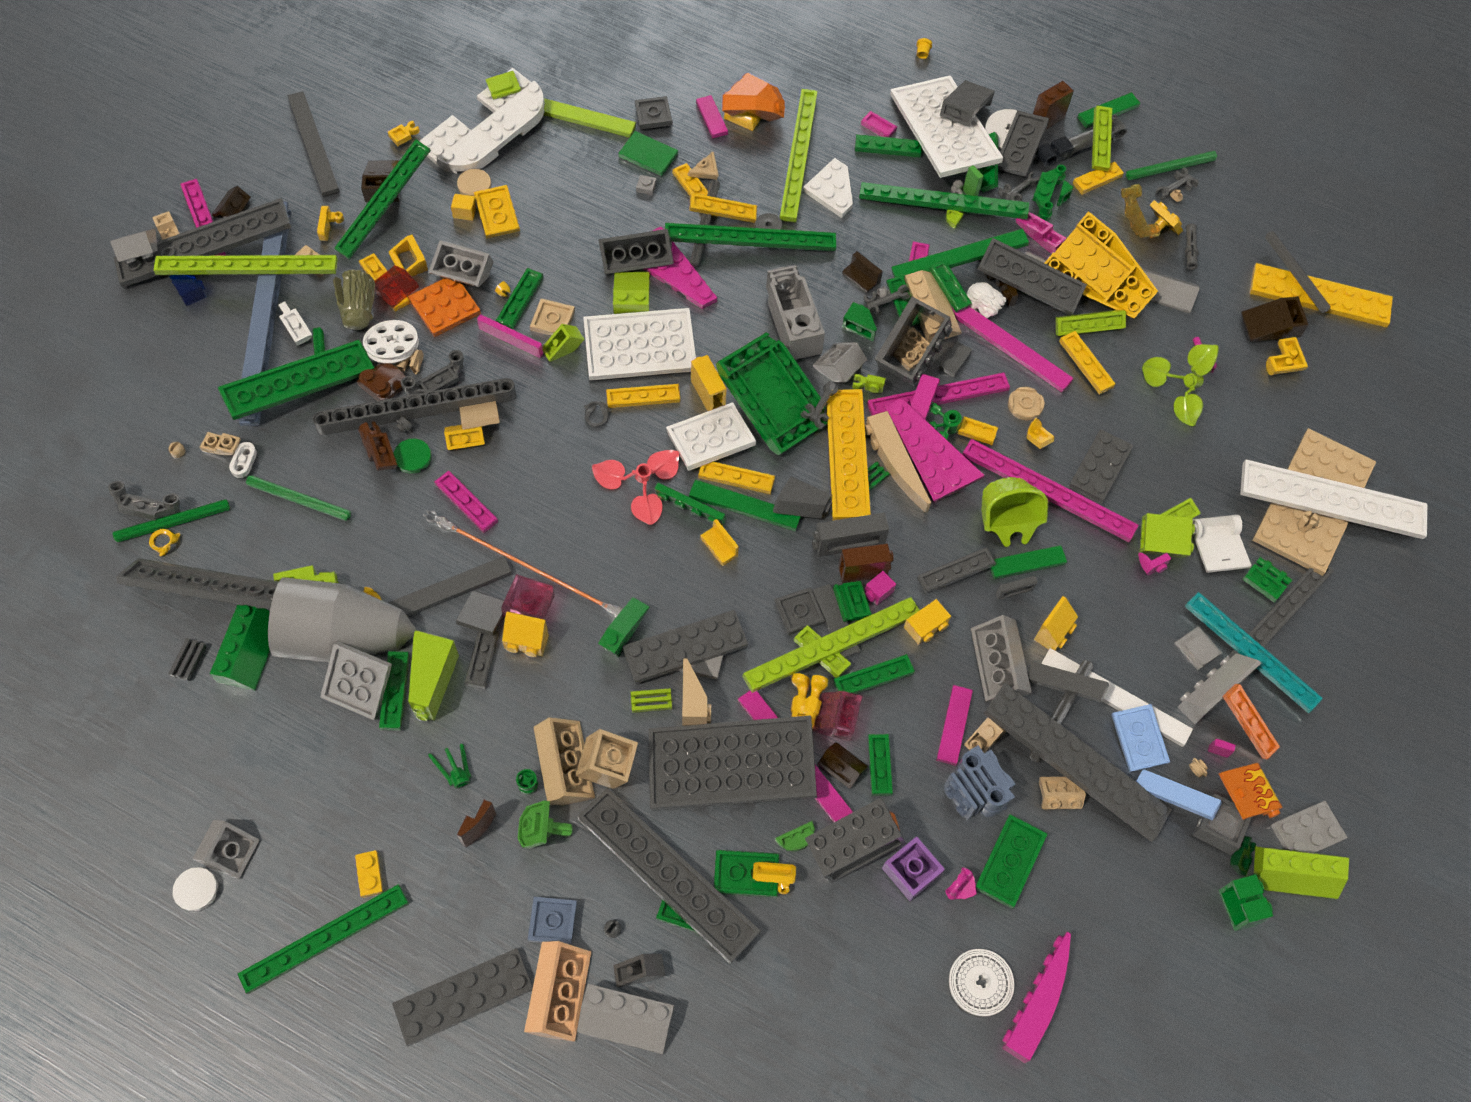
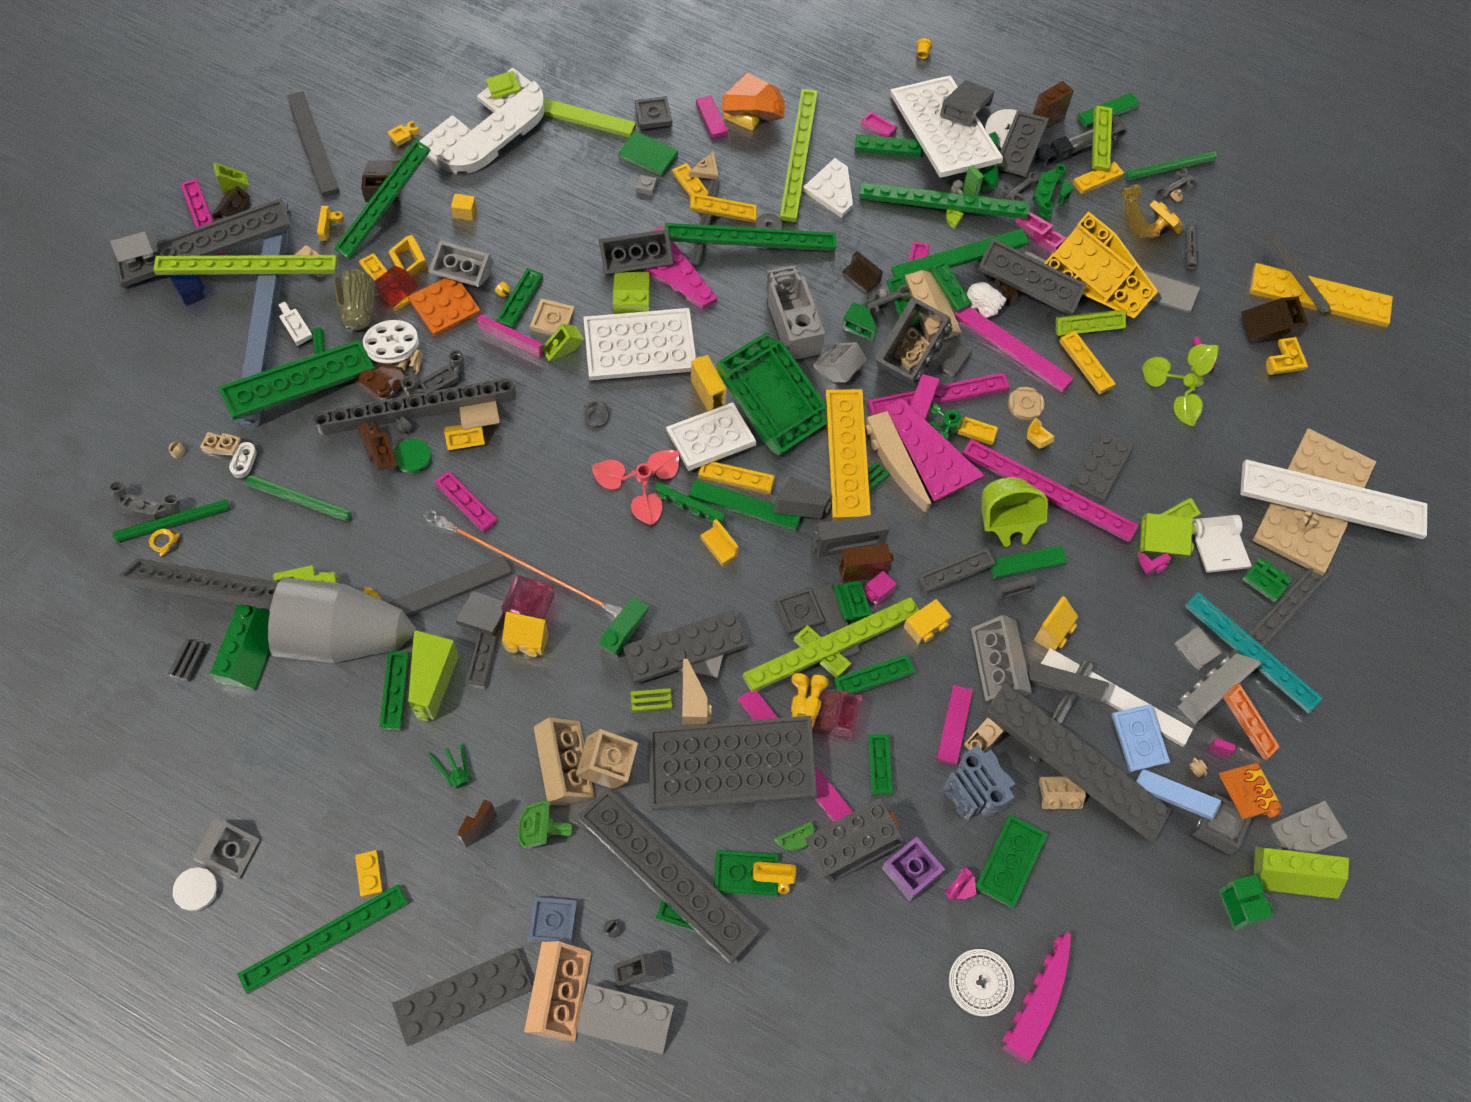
tan slope [152,211,180,240] -> none
light grey plate [320,641,392,720] -> none
tan tile [457,169,491,196] -> none
yellow tile [474,185,520,239] -> none
green wheel [516,769,539,795] -> none
yellow tile [606,384,680,408] -> none
dark grey bar [800,381,838,429] -> none
dark brown panel [817,742,868,789] -> none
lime plate [852,374,886,393] -> none
dark green plate [1230,836,1256,876] -> none
none -> lime slope [213,162,249,193]

